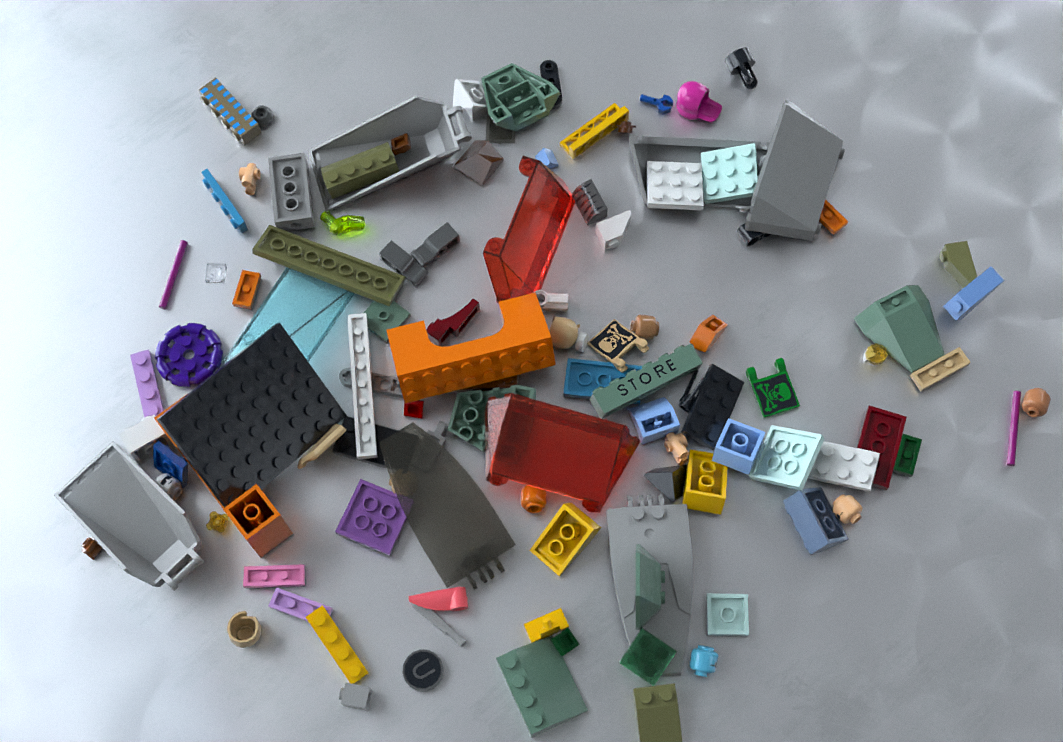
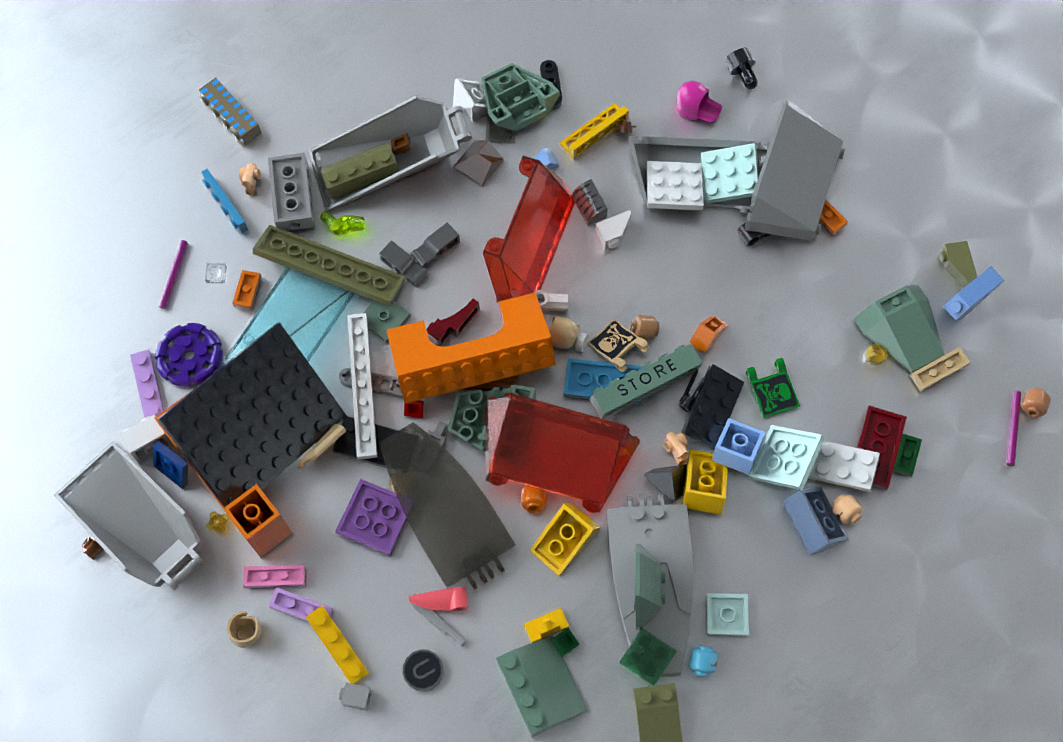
white head [153,473,182,501] -> none
dark grey plate [251,106,274,127] -> none
light blue slope [628,397,680,445] -> none
blue bar [639,94,674,114] -> none

